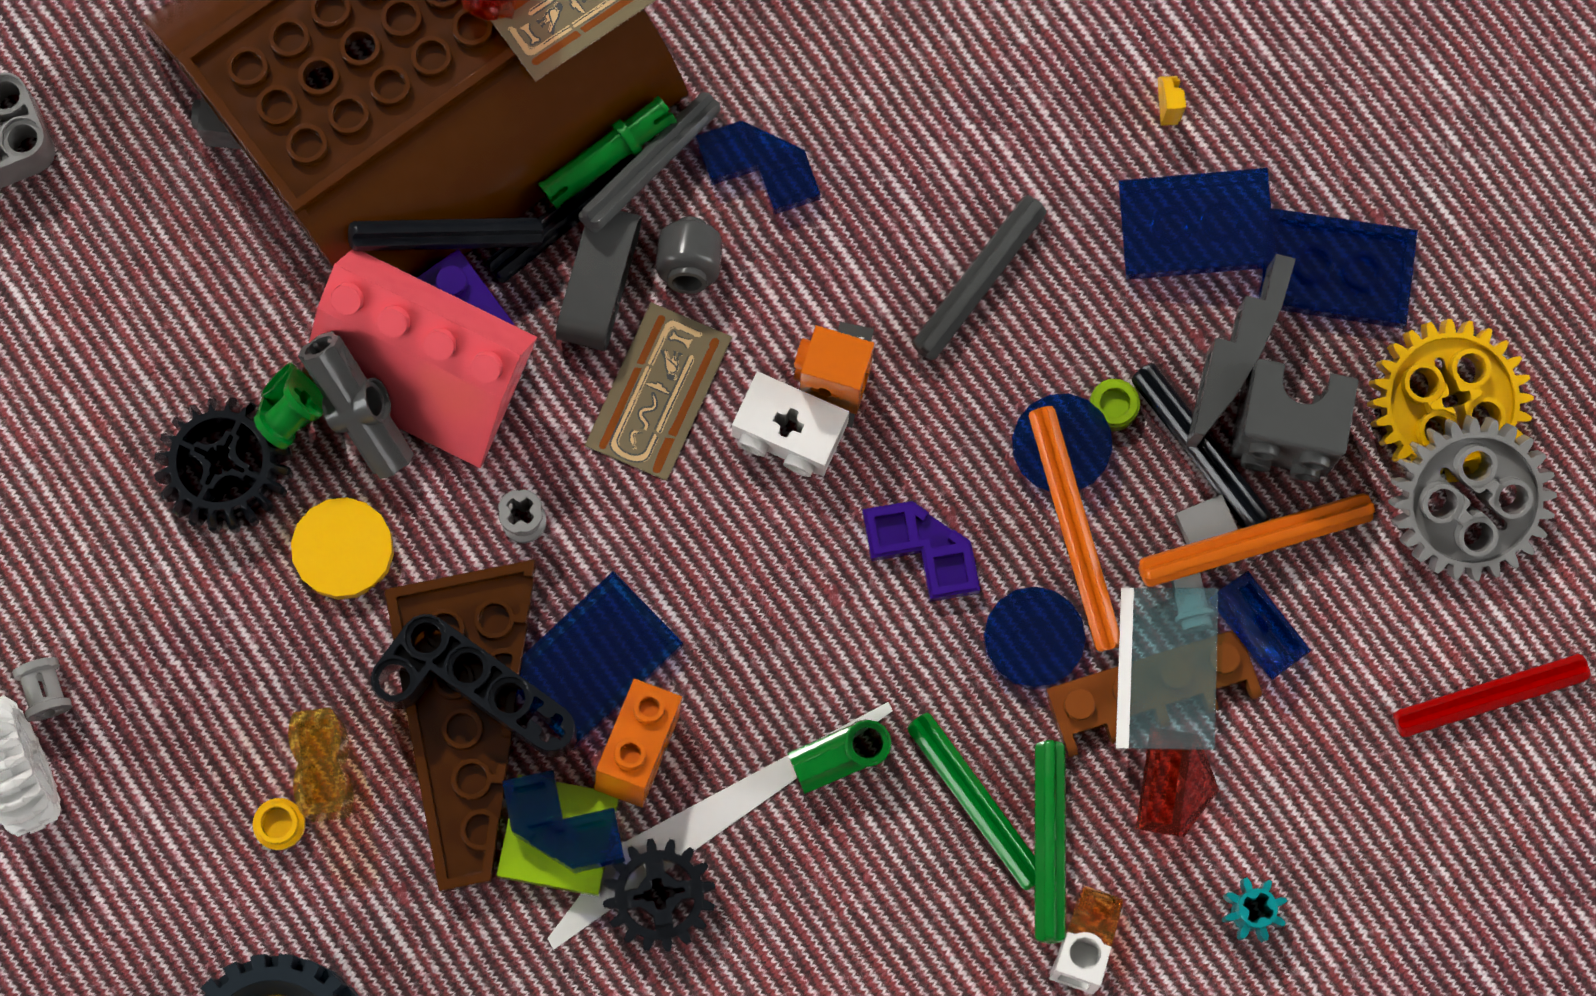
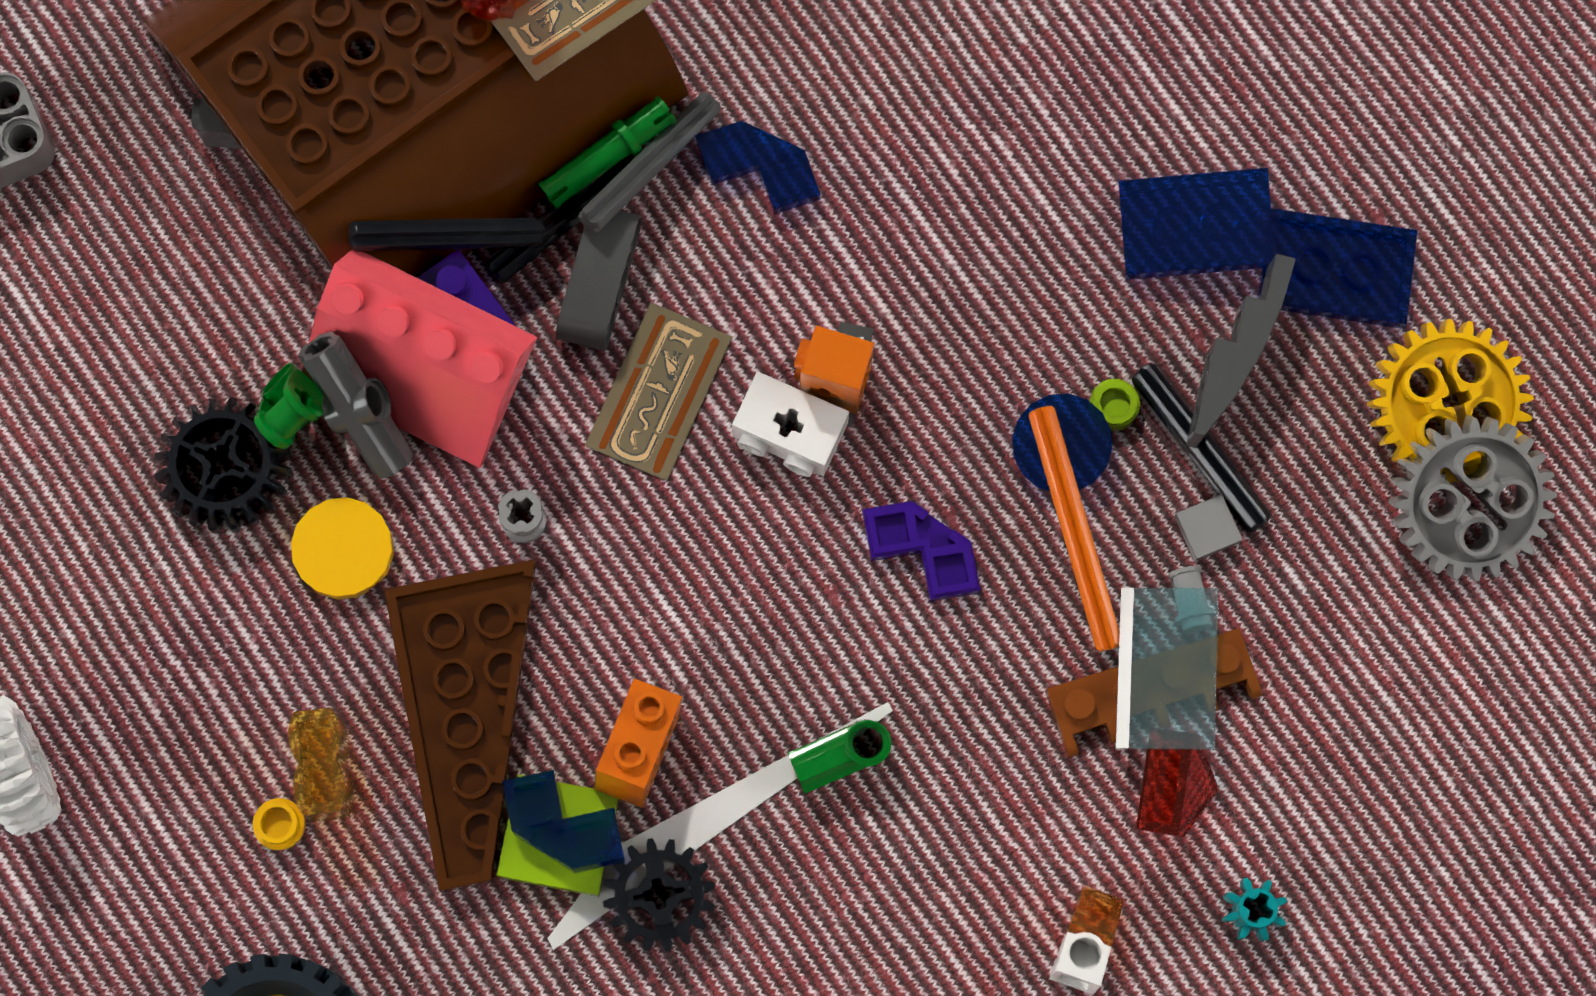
light grey bush [12,657,73,721] -> none
black beam [370,614,578,757] -> none
clear blue tile [517,571,684,751] -> none
dark grey head [656,216,722,294] -> none
green axle [907,713,1035,890] -> none
dark grey axle [912,195,1047,360] -> none
clear blue tile [983,587,1086,690] -> none
green axle [1034,740,1066,944] -> none
orange axle [1138,493,1375,587] -> none
yellow tile [1157,76,1186,125] -> none
clear blue tile [1209,571,1311,680] -> none
dark grey piece [1229,359,1358,482] -> none
red axle [1393,654,1591,737] -> none

